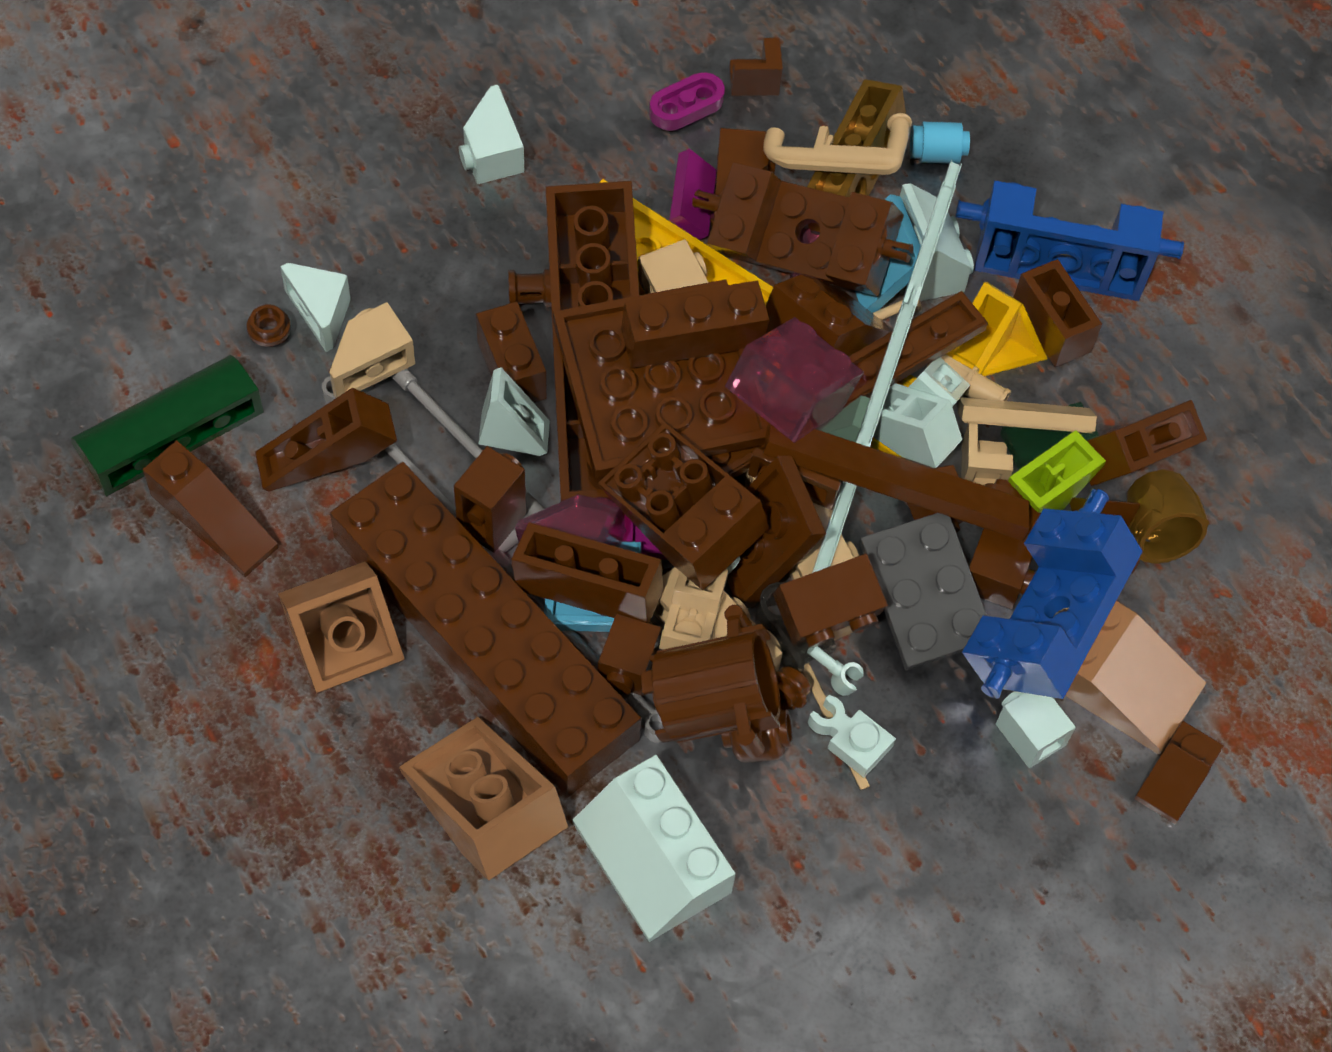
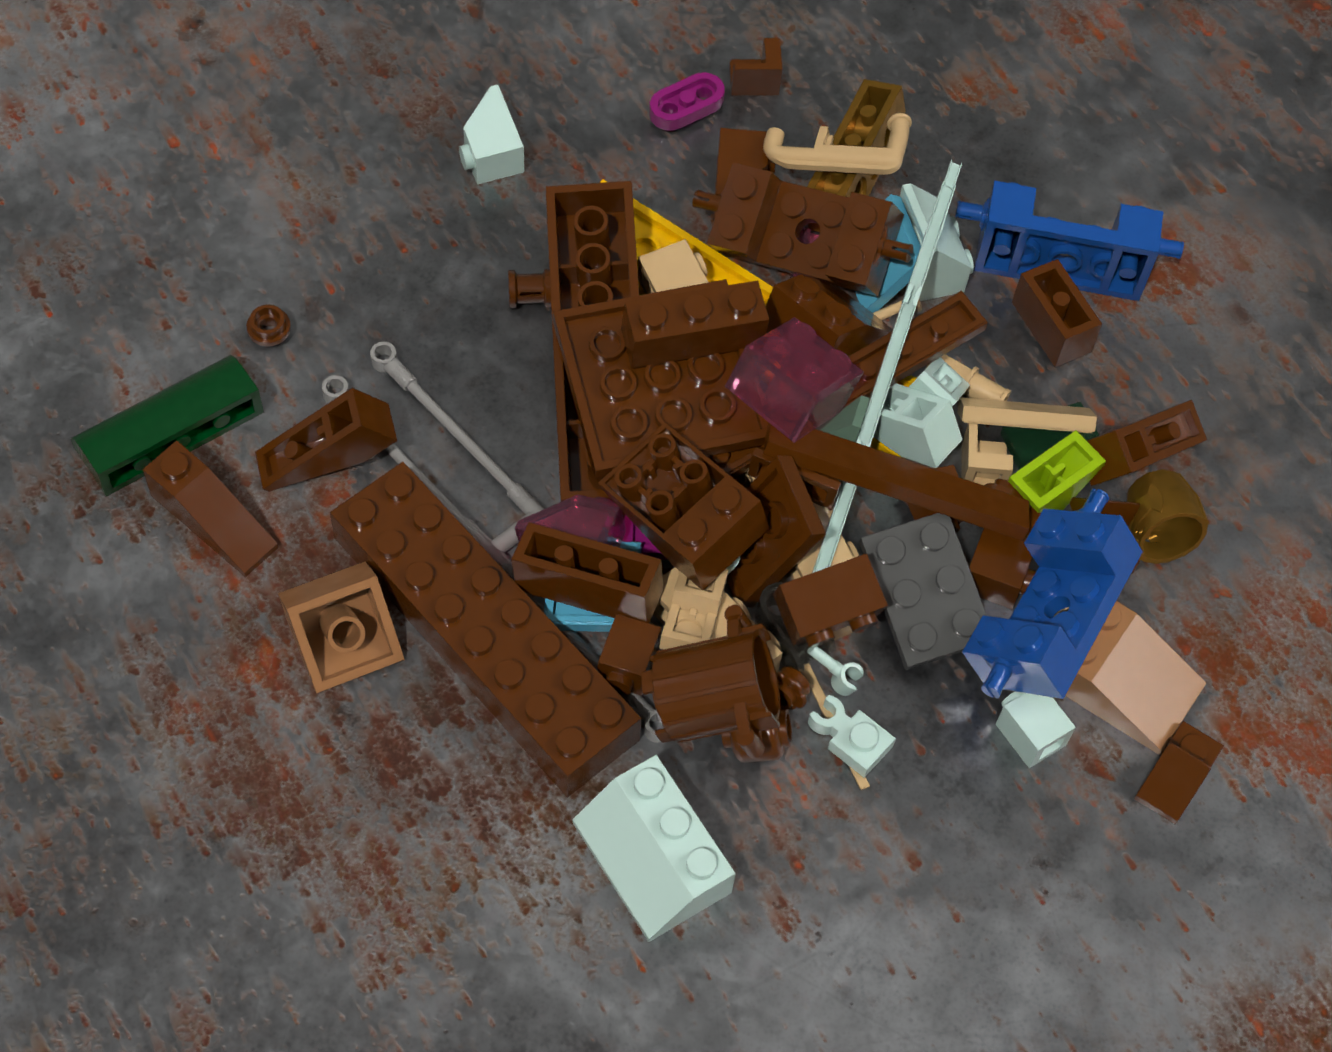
light aqua slope [280,263,351,352] -> none
tan slope [330,302,415,399] -> none
medium nougat slope [399,717,568,881] -> none
reddish brown brick [453,446,526,553] -> none
reddish brown brick [476,302,547,403] -> none
light aqua slope [478,367,550,456] -> none
magenta tile [669,149,717,240] -> none
medium azure brick [910,121,970,164] -> none
yellow slope [946,282,1047,376] -> none

